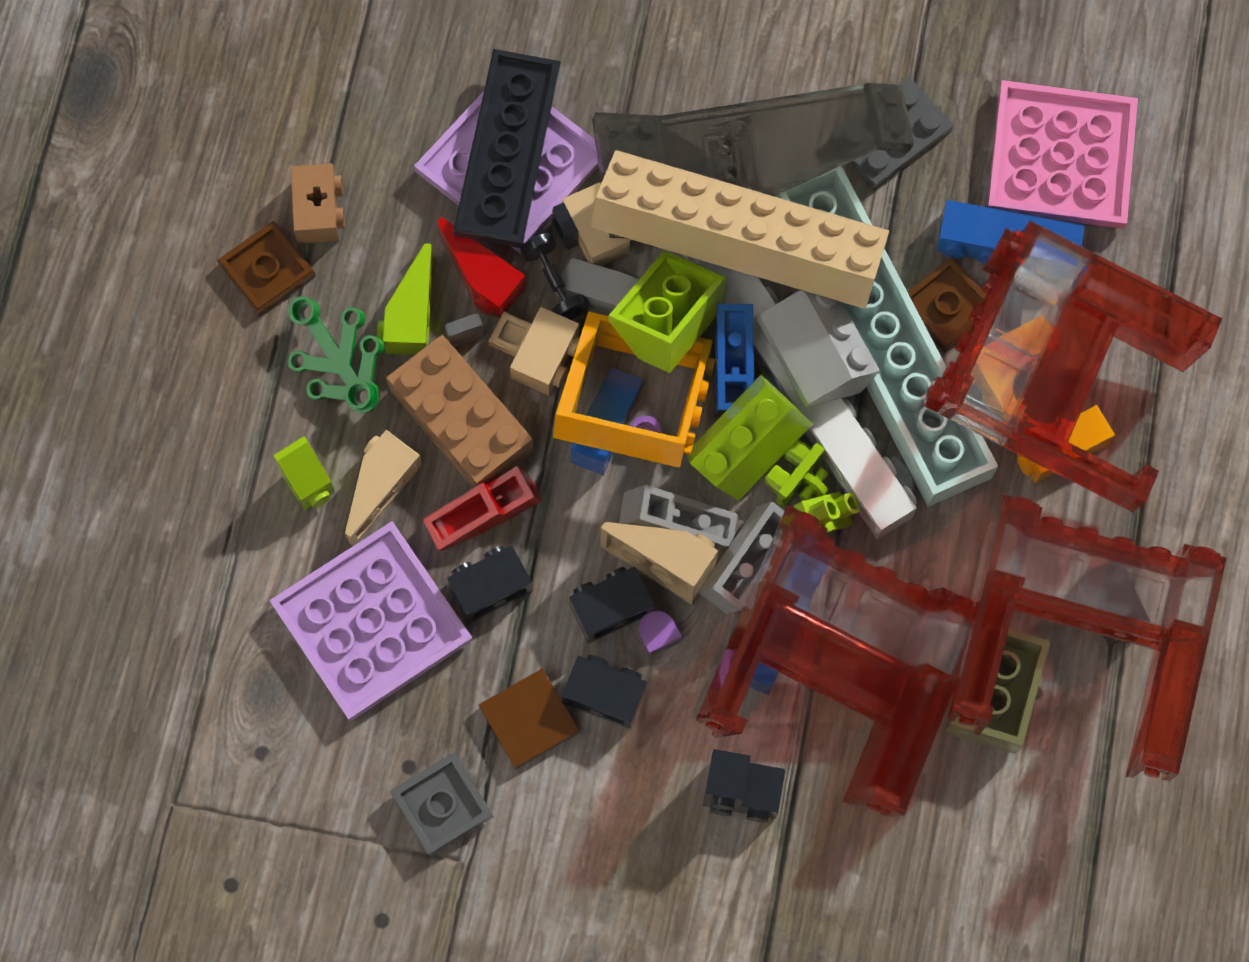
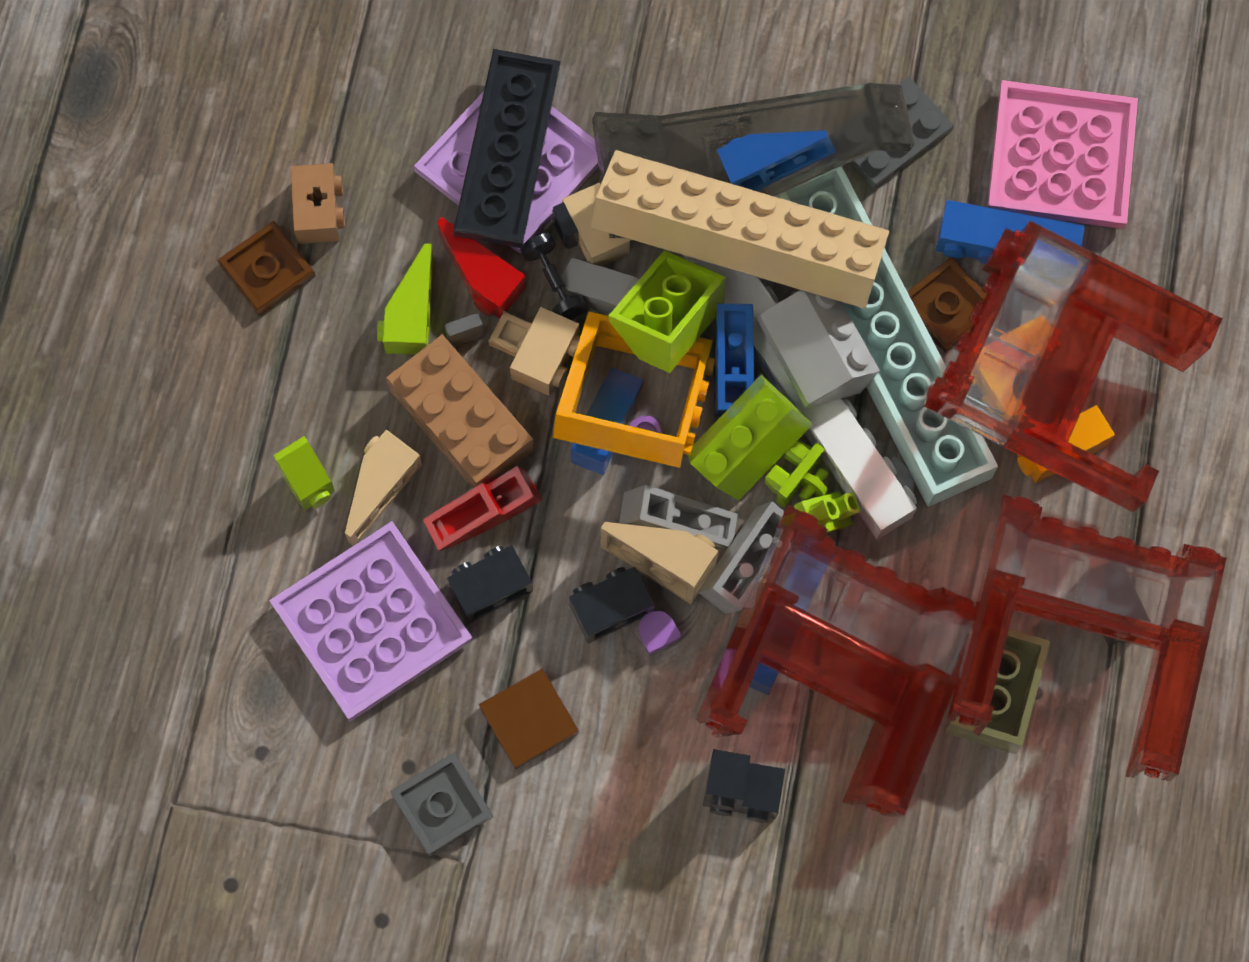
green plant [288,296,384,414] -> none
black brick [562,655,647,729] -> none
none -> blue slope [717,130,836,191]

